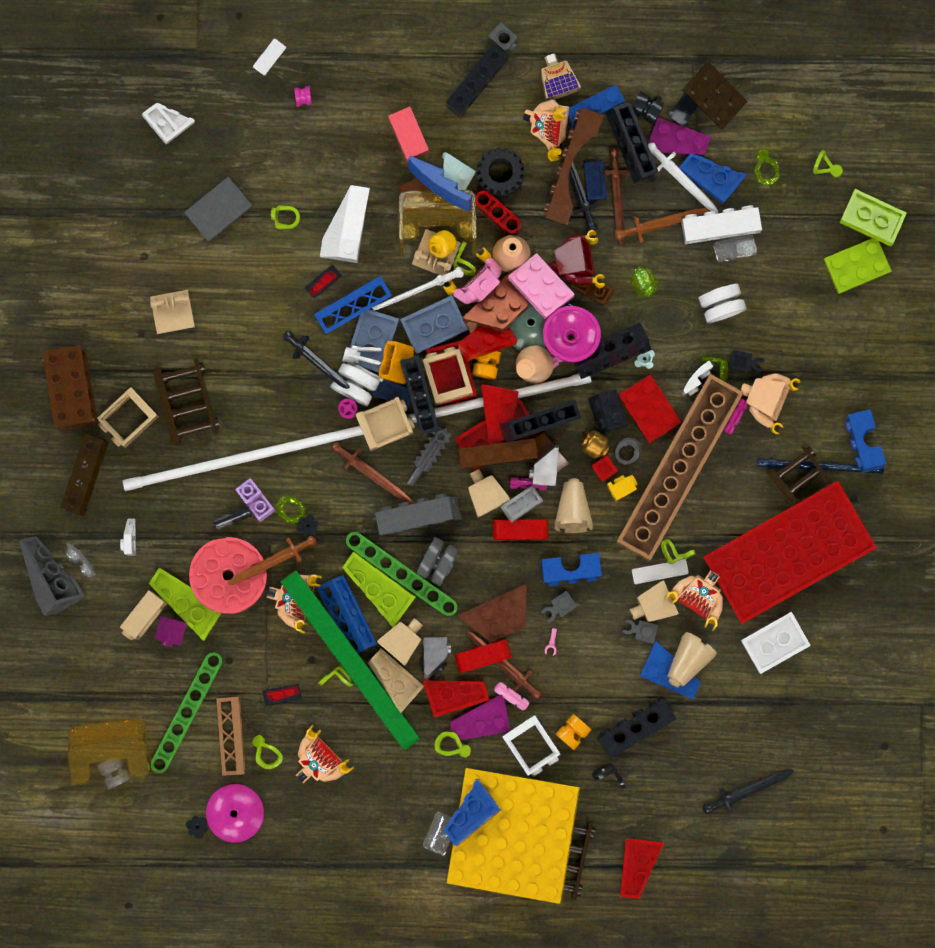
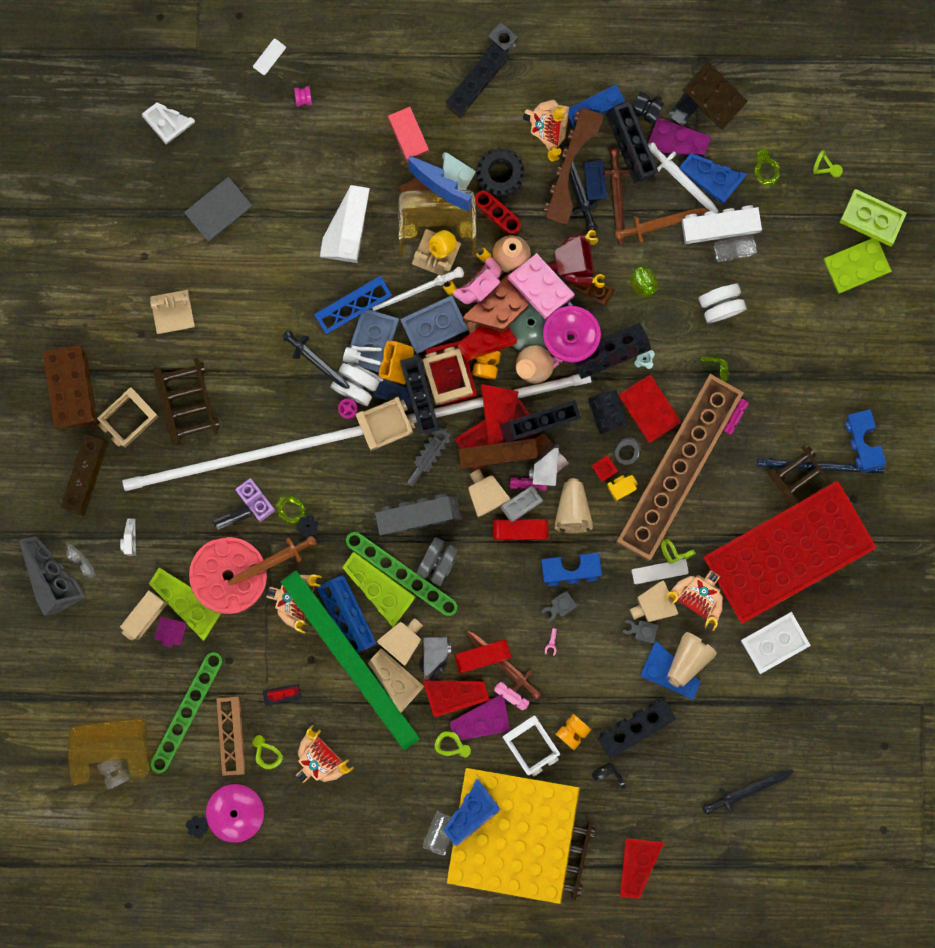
lime piece [271,205,300,229] -> none
sticker [305,265,342,298] -> none
lime piece [318,666,354,687] -> none
copper sword [331,442,412,504] -> none
lime piece [453,241,476,276] -> none
copper wing [458,584,527,643] -> none
torso [541,54,581,101] -> none
pearl gold head [580,430,609,459] -> none
white slope [682,361,713,396] -> none
black plate [729,350,764,373] -> none
light nougat torso [741,373,800,434] -> none

